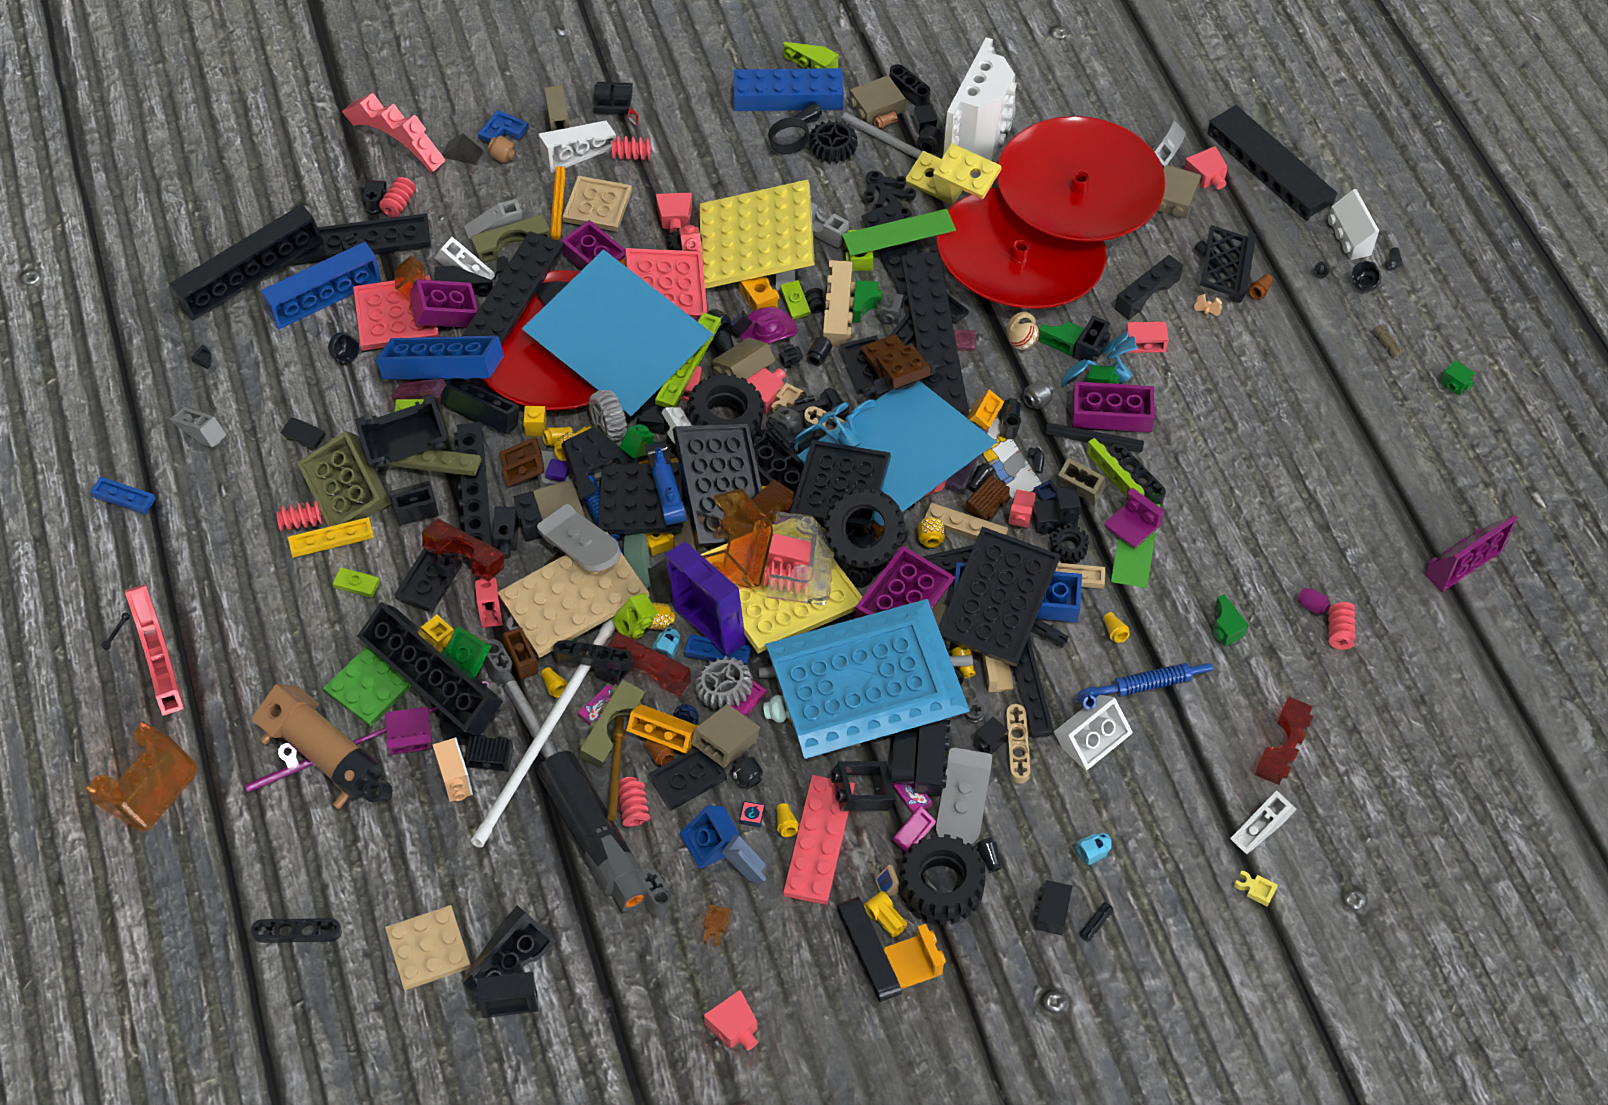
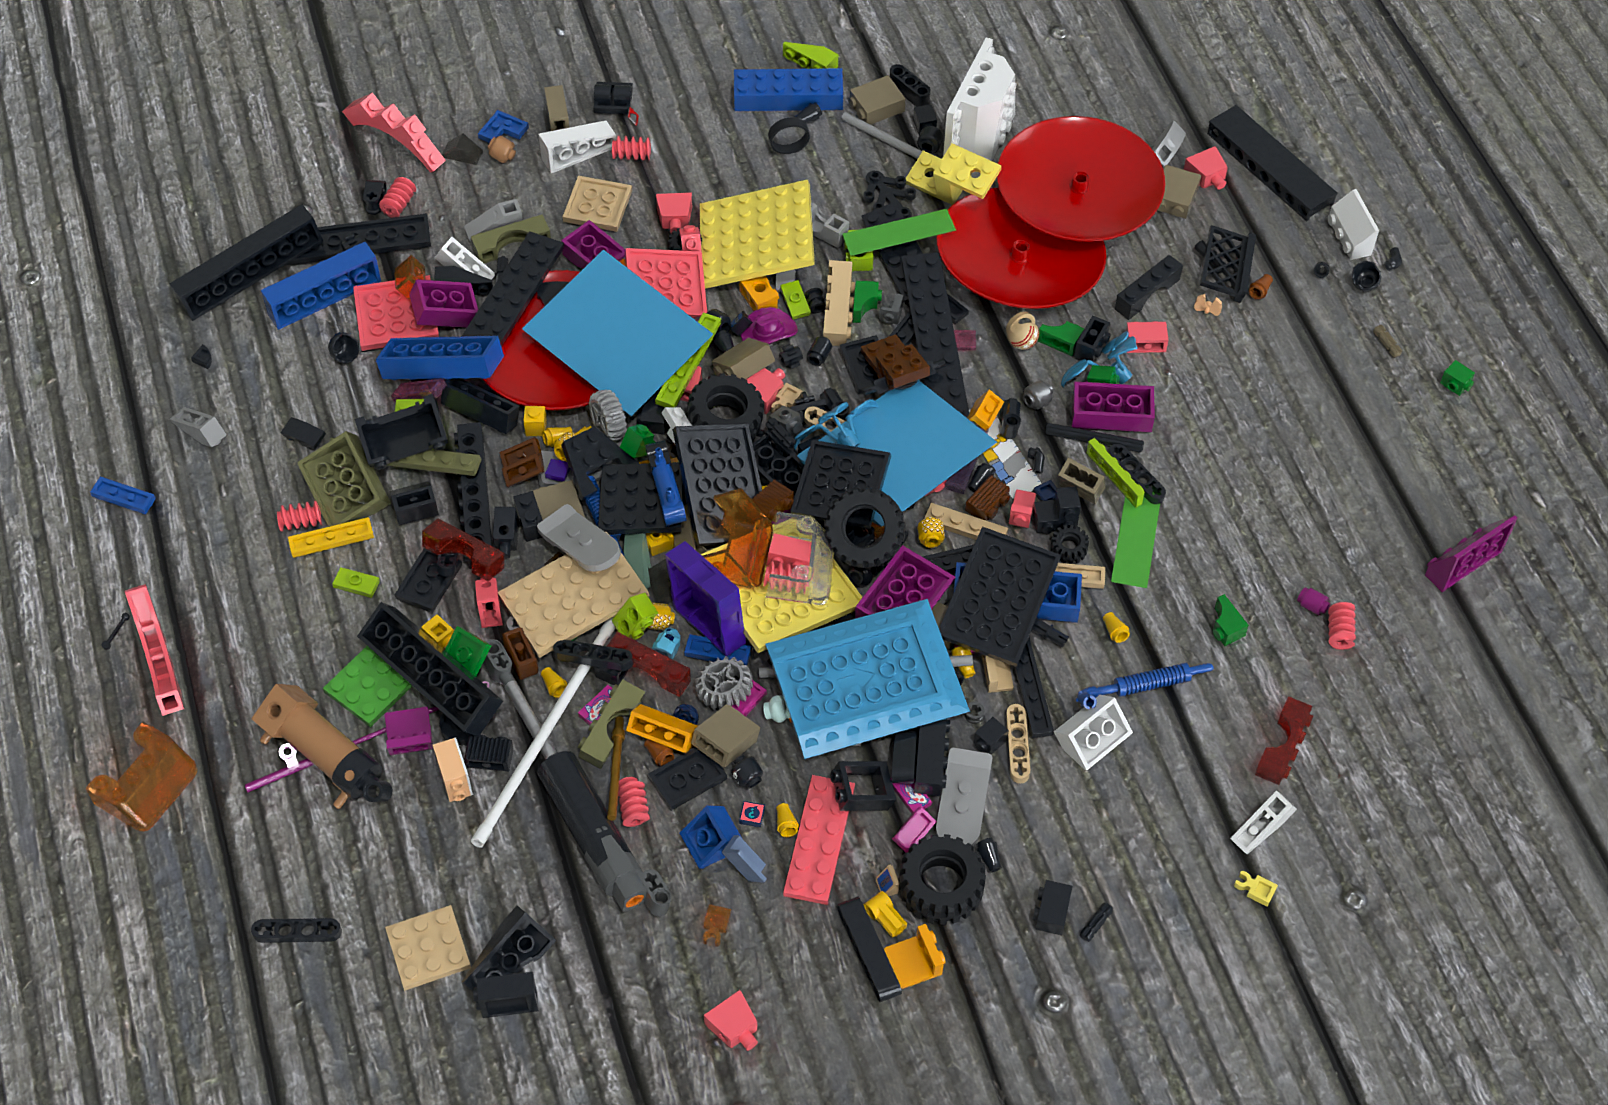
light orange axle [550,166,566,241] -> none
black gear [809,120,858,164] -> none
nougat pin [873,111,898,129] -> none
medium azure rock [1075,833,1112,865] -> none
magenta bracket [1104,488,1164,549] -> none

